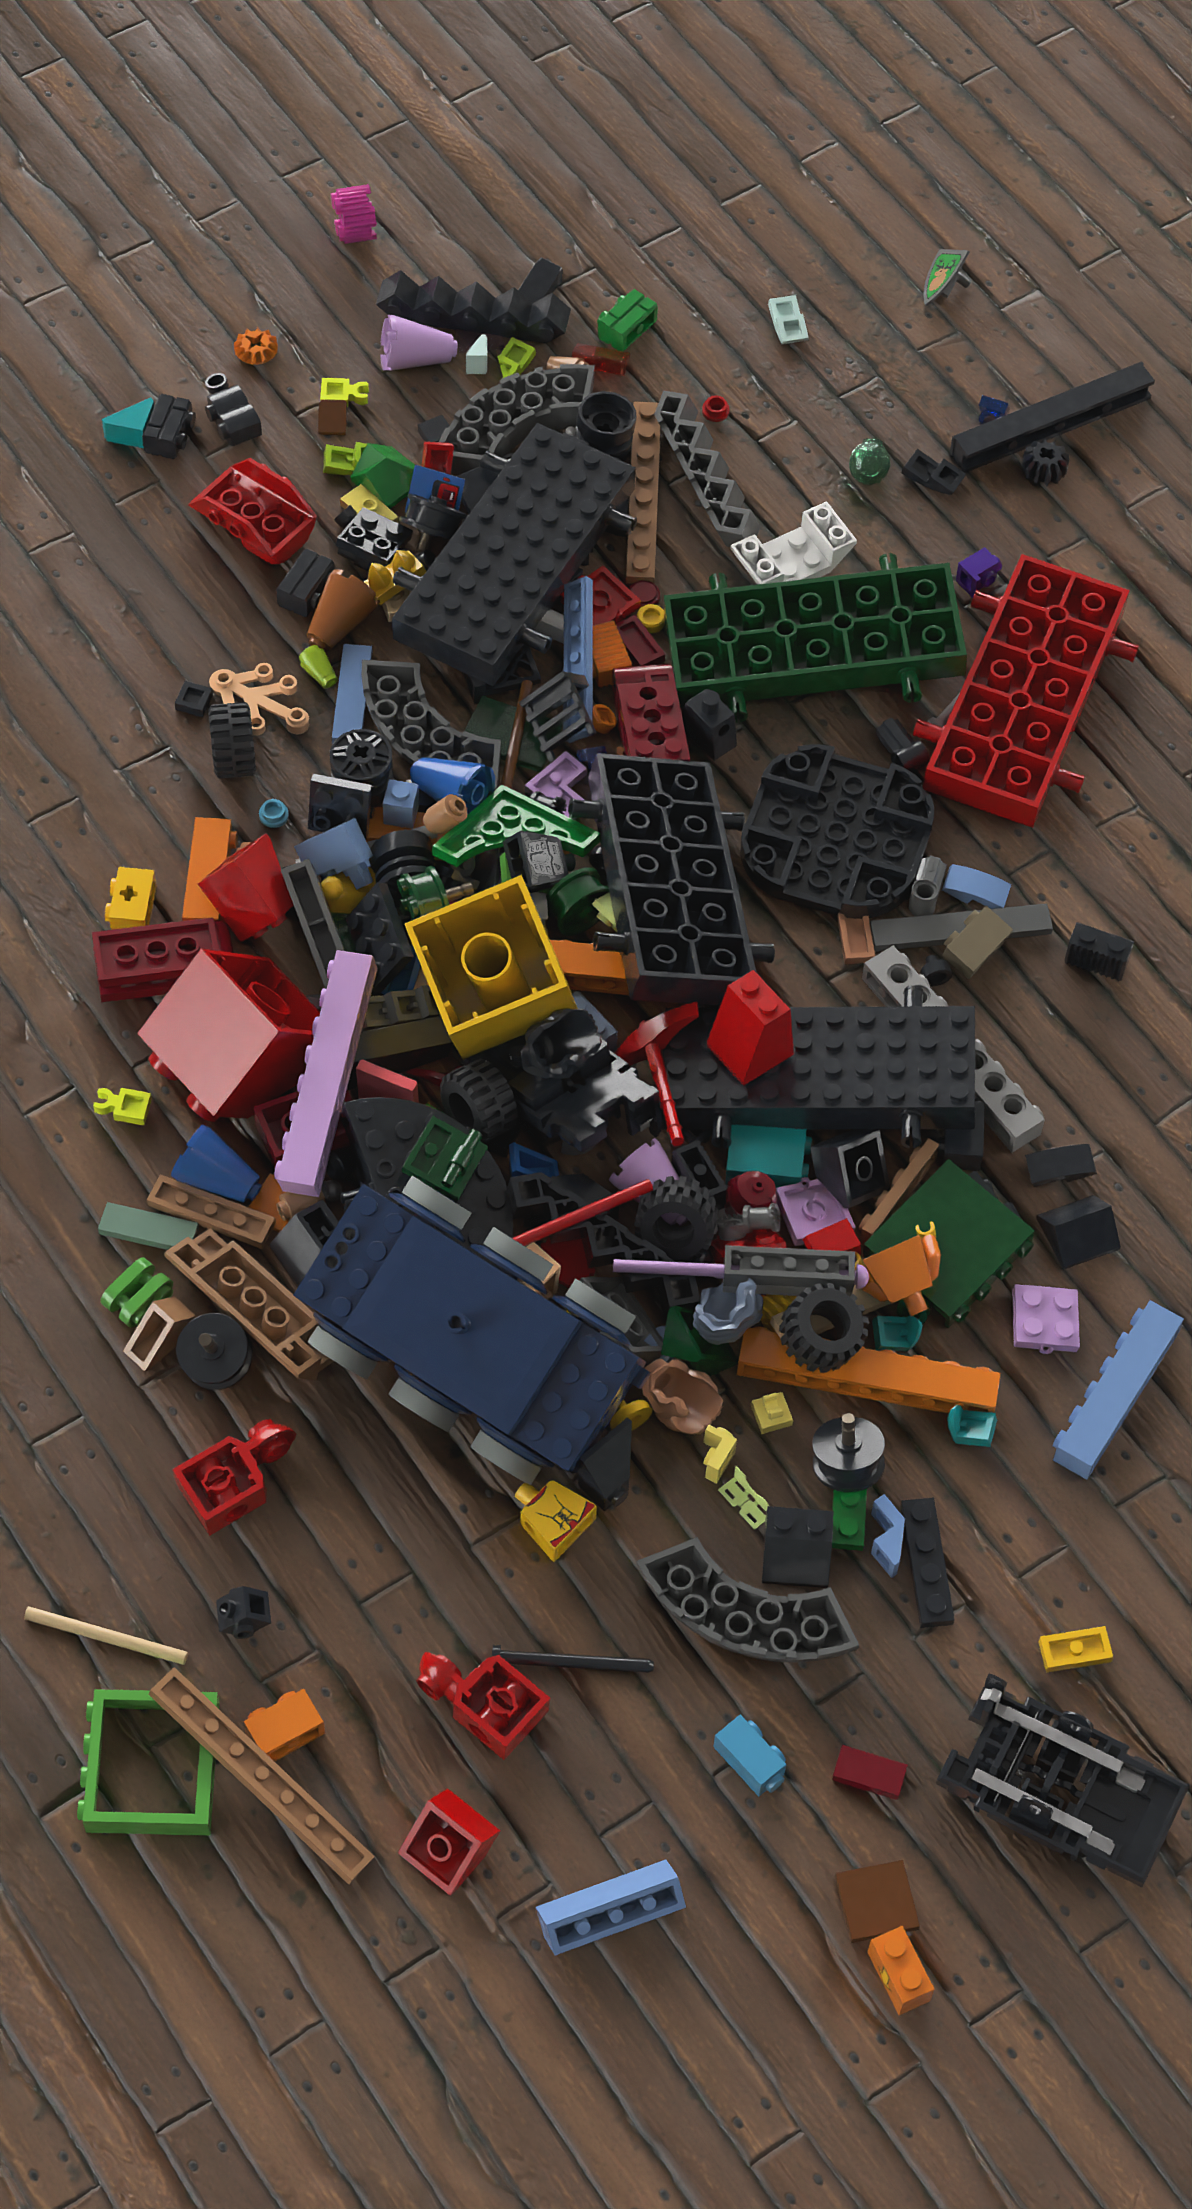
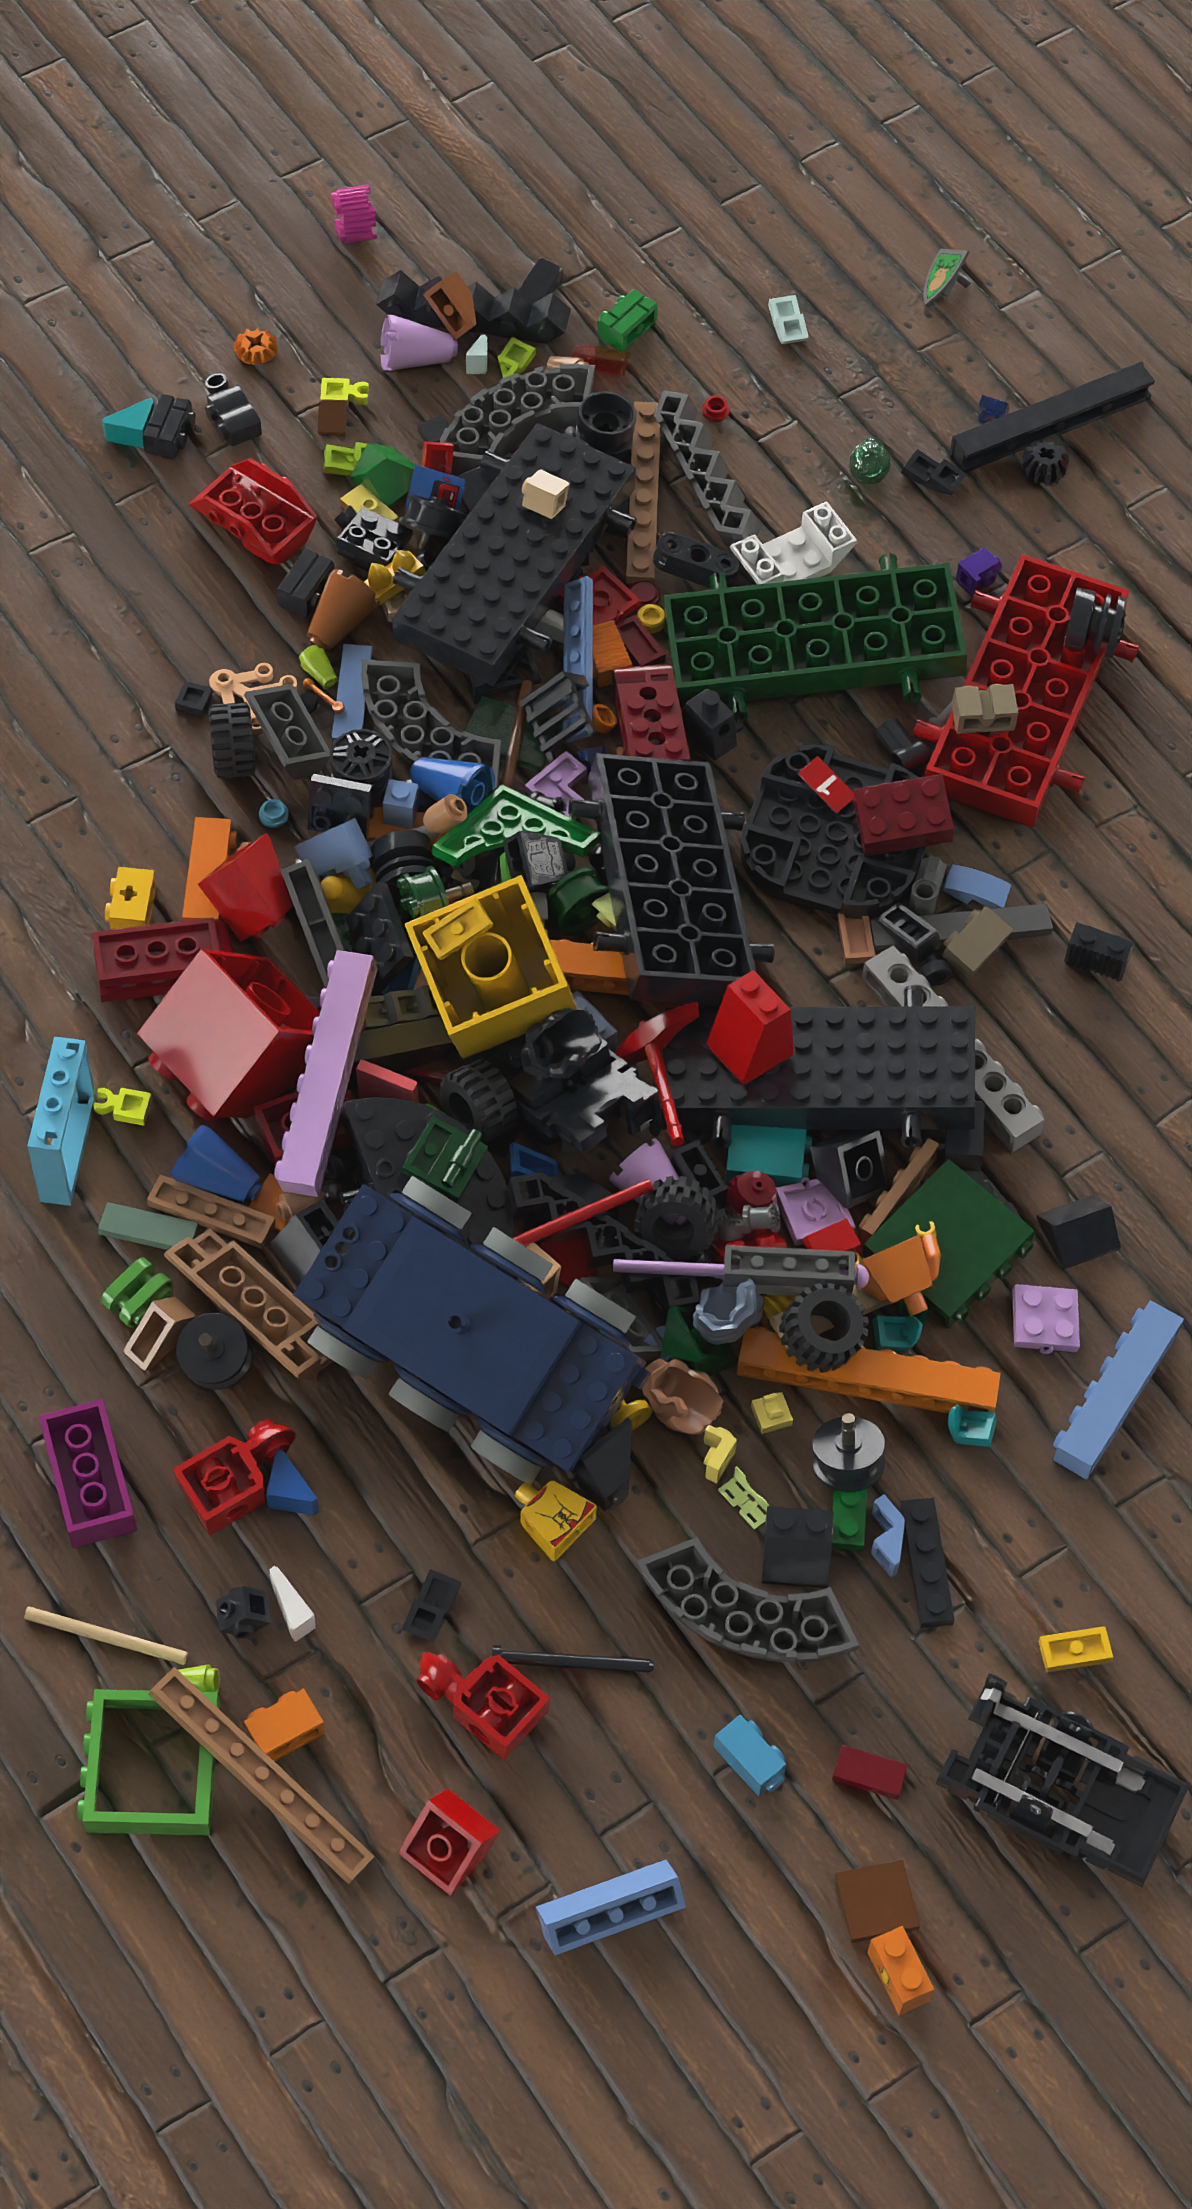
black slope [1025,1144,1097,1187] -> none
none -> medium azure window [27,1037,96,1206]
none -> magenta brick [38,1399,137,1548]
none -> lime cone [178,1664,220,1692]
none -> dark grey slope [244,684,330,780]
none -> blue slope [266,1449,319,1515]
none -> white slope [269,1566,316,1641]
none -> black hinge [298,693,318,714]
none -> orange hinge [303,678,345,714]
none -> black slope [402,1569,462,1643]
none -> yellow tile [422,898,494,961]
none -> dark orange slope [423,271,476,340]
none -> tan brick [522,470,570,519]
none -> black piece [653,532,740,588]
none -> red sticker [797,756,854,813]
none -> dark red brick [853,774,954,857]
none -> black slope [876,902,941,962]
none -> dark tan brick [952,684,1018,734]
none -> black wheel [1063,587,1127,658]

